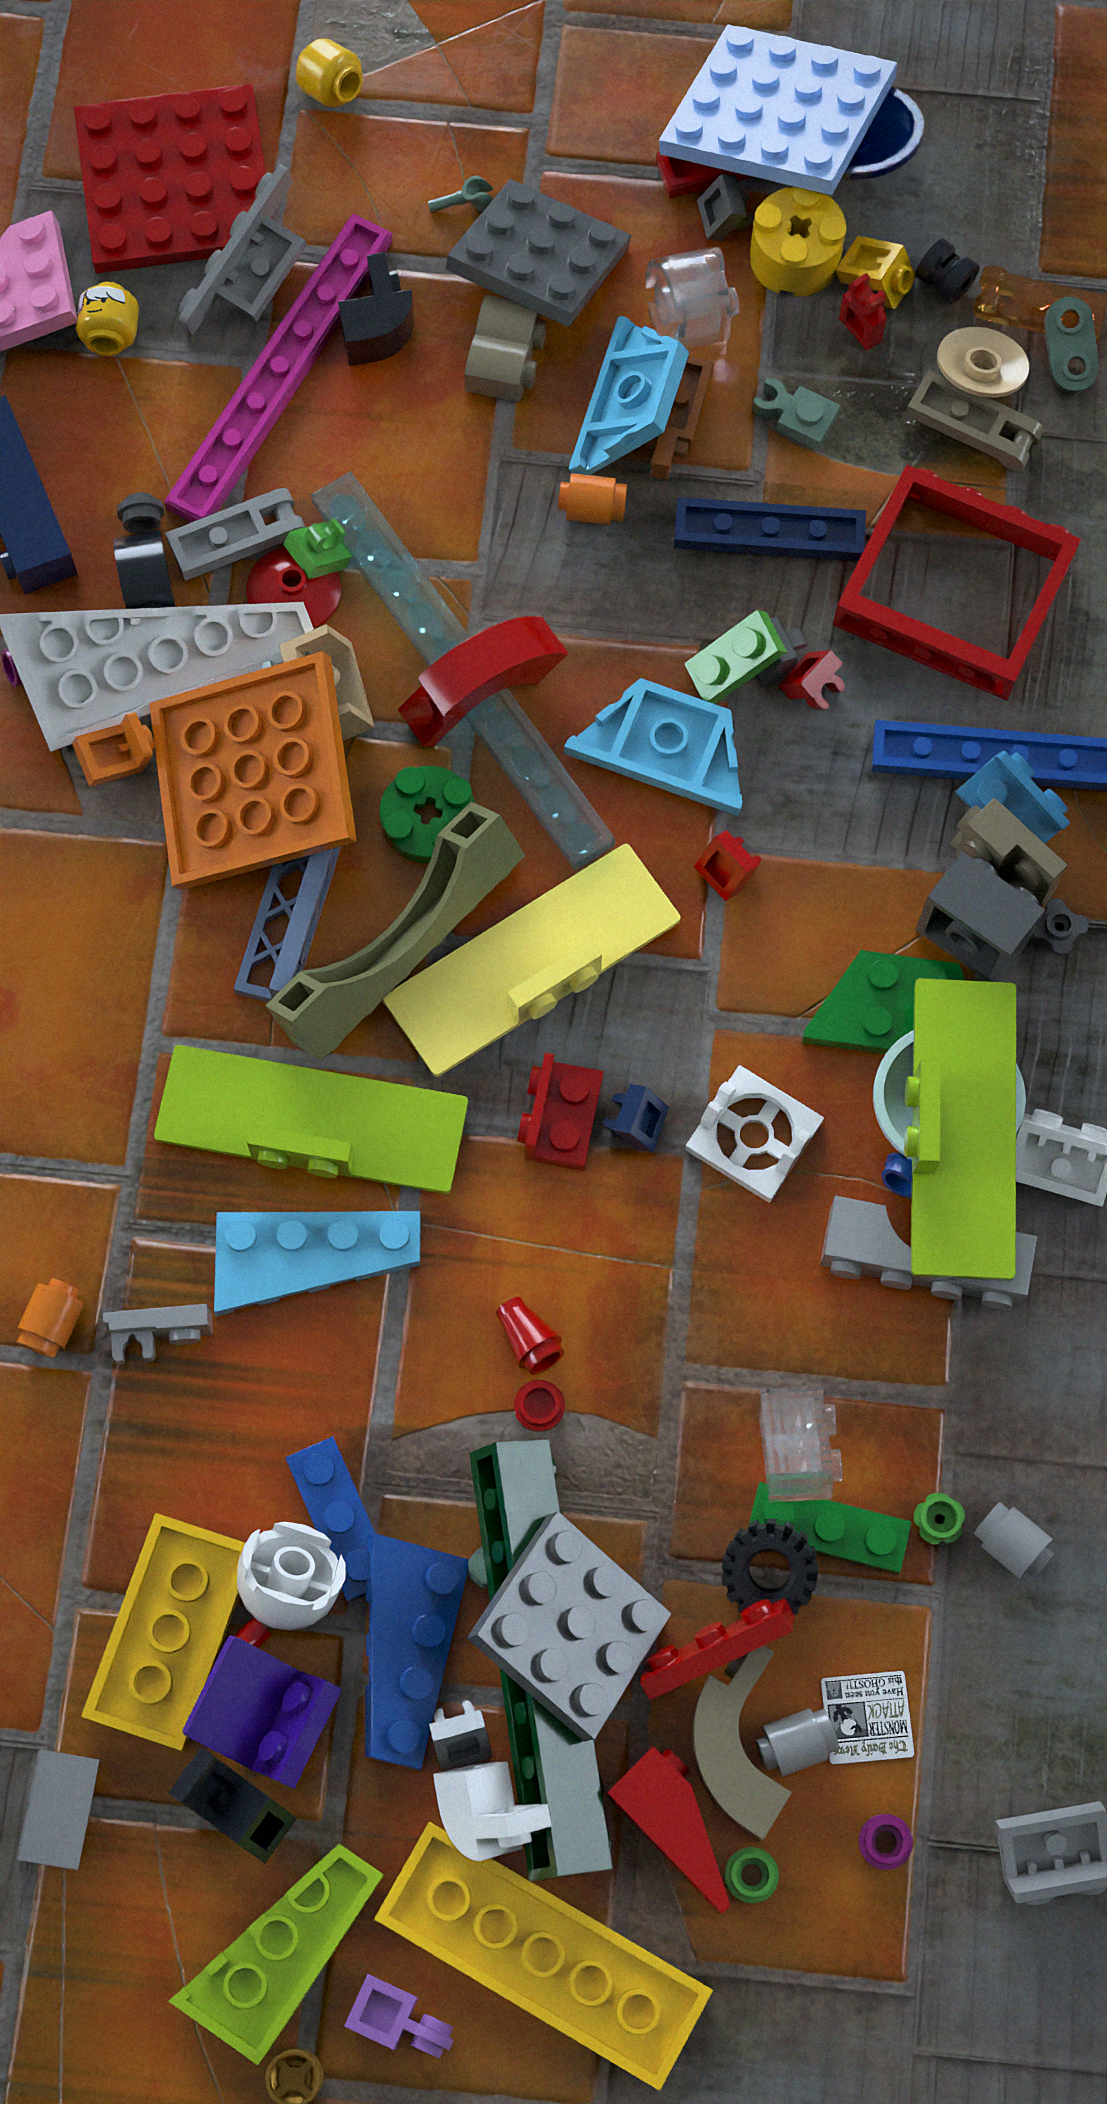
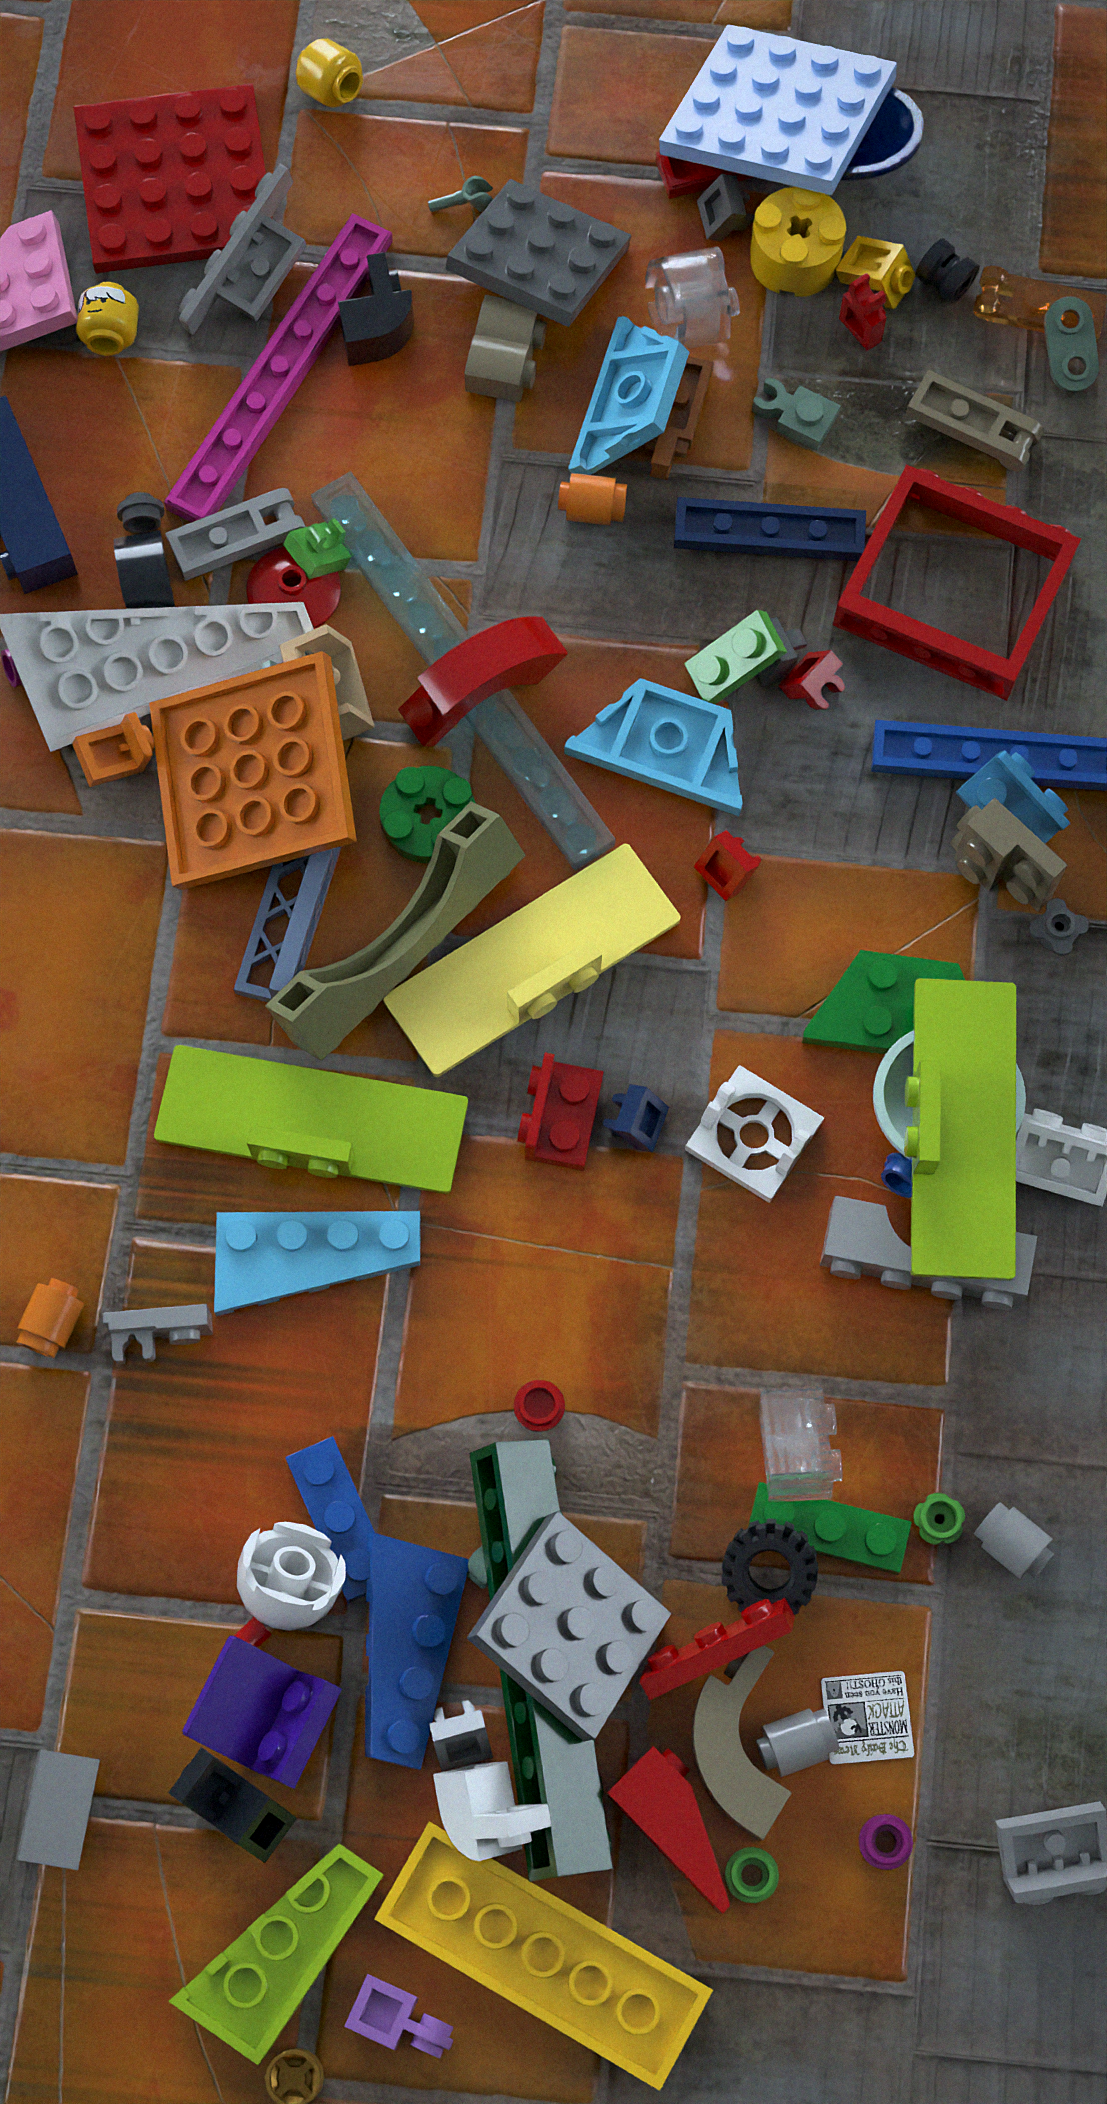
yellow plate [81,1513,246,1752] -> none
red cone [496,1296,565,1375] -> none
dark grey brick [915,852,1045,982] -> none
tan dish [937,327,1029,398] -> none

